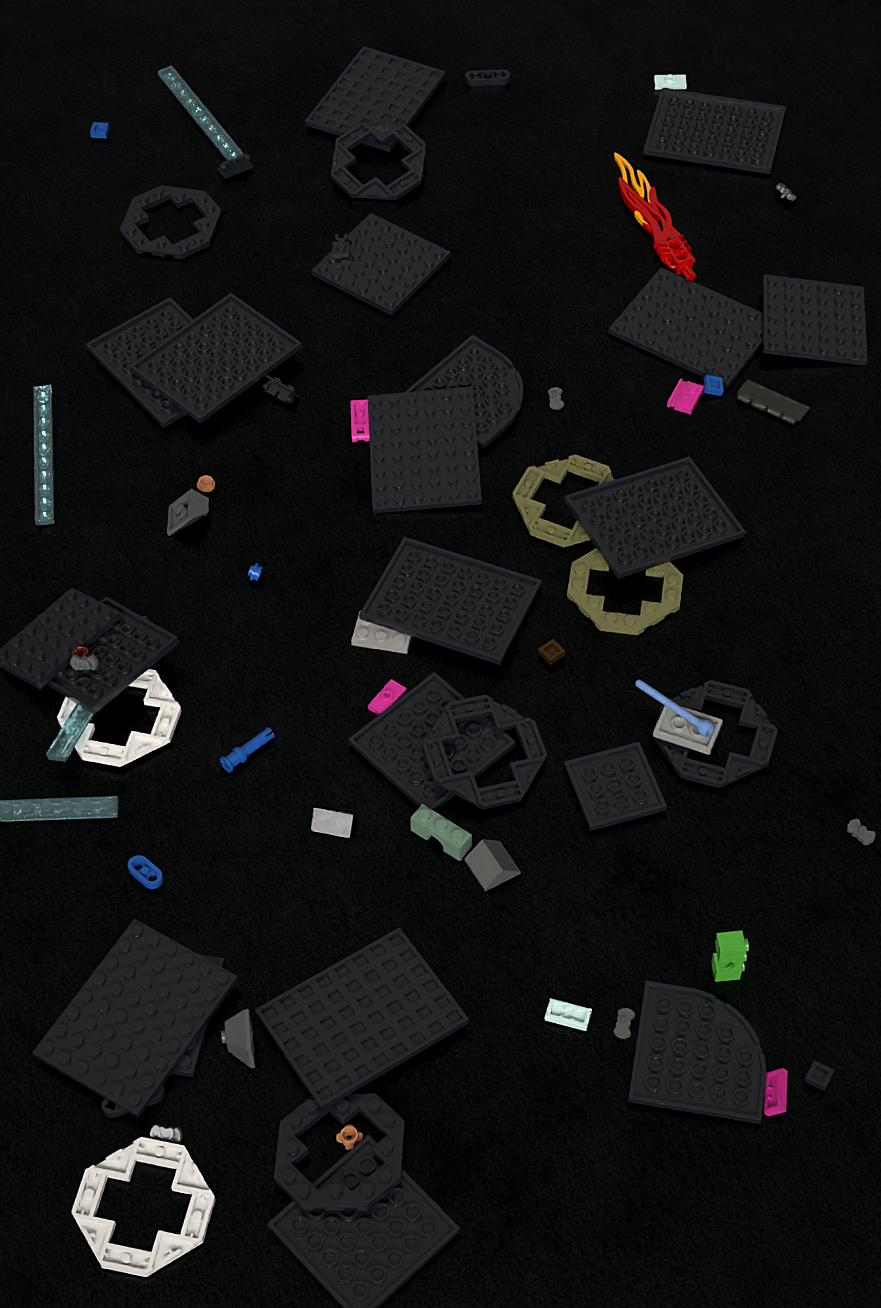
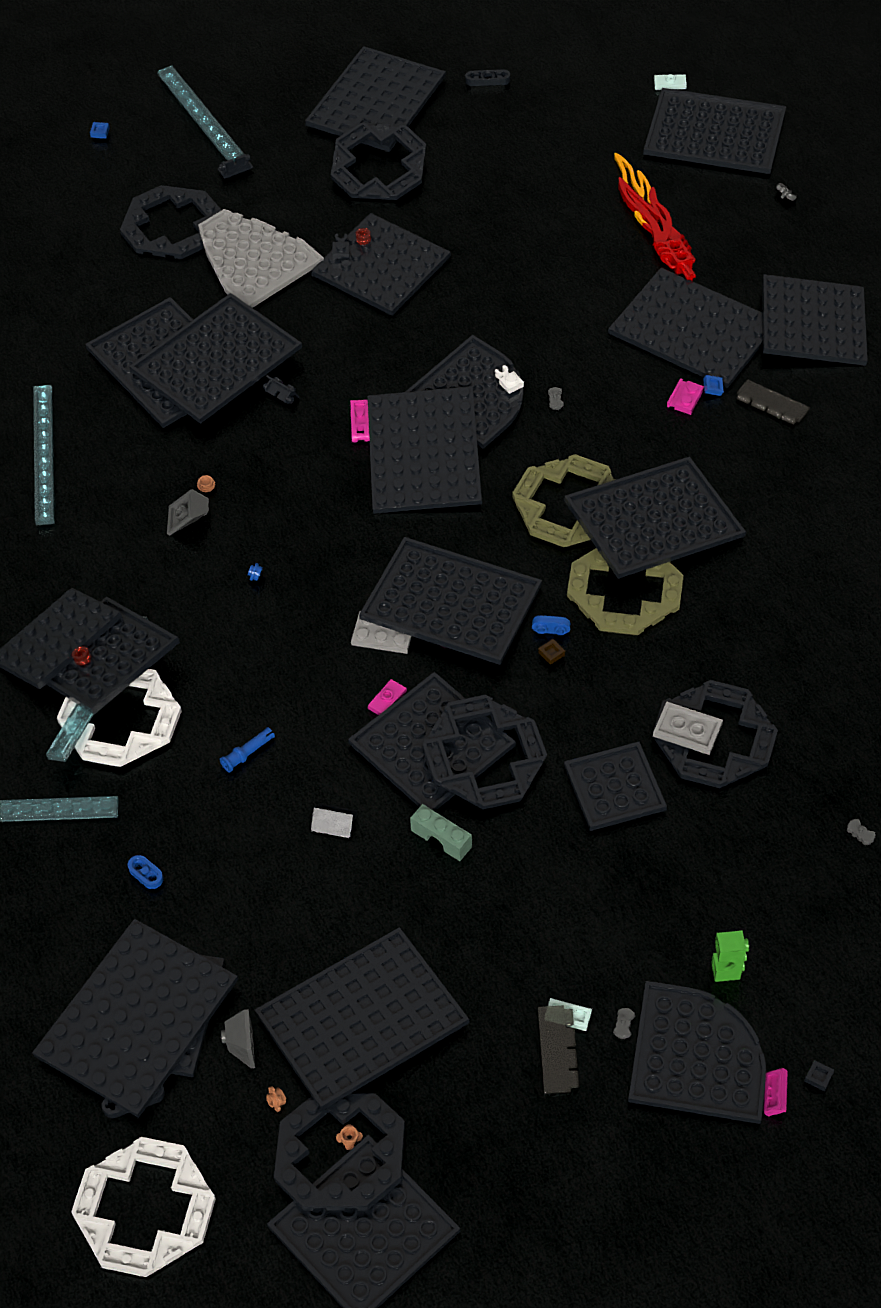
dark grey piece [70,654,98,670] -> none
piece [149,1124,183,1144] -> none
dark grey slope [465,839,521,891] -> none
medium blue piece [635,680,715,737] -> none
none -> light grey wing [198,209,324,308]
none -> nougat plate [266,1086,286,1112]
none -> clear red bush [356,228,371,245]
none -> white plate [495,365,524,394]
none -> blue plate [532,616,570,635]
none -> clear smoke windscreen [538,1005,579,1094]

